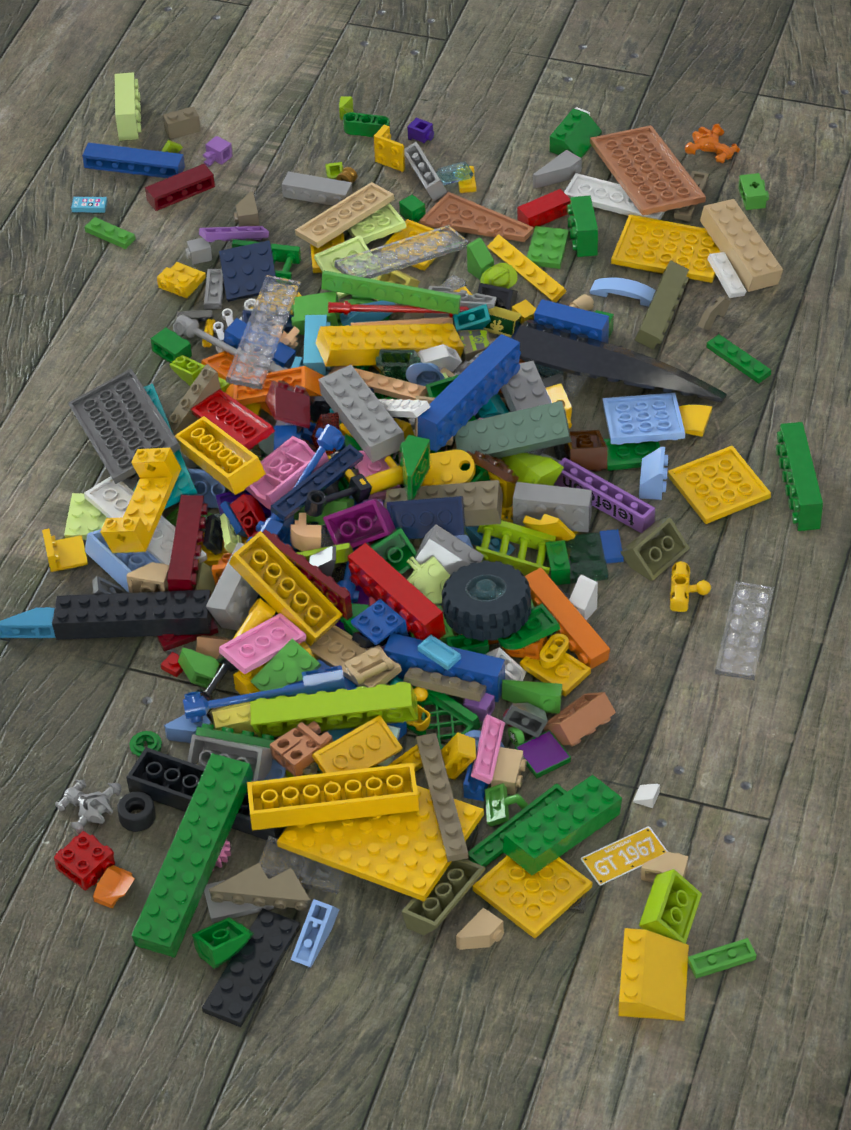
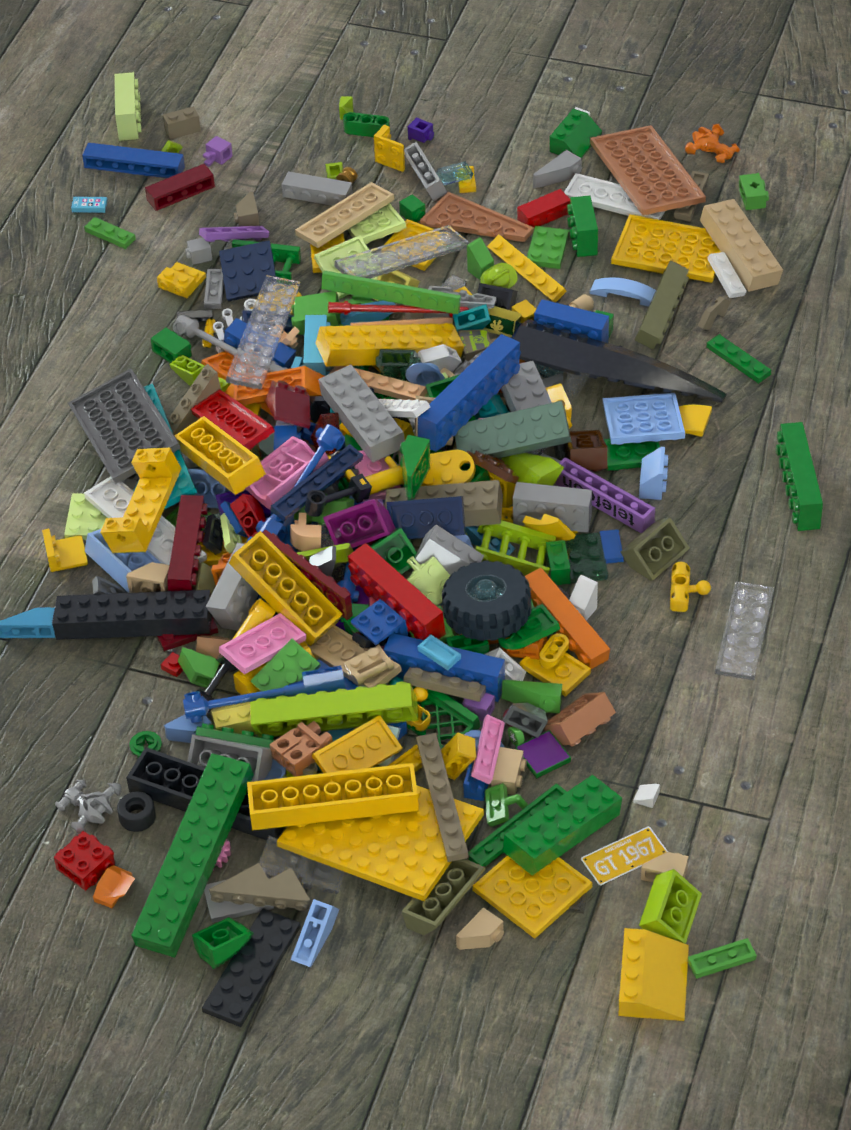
yellow plate [668,446,771,524] -> none

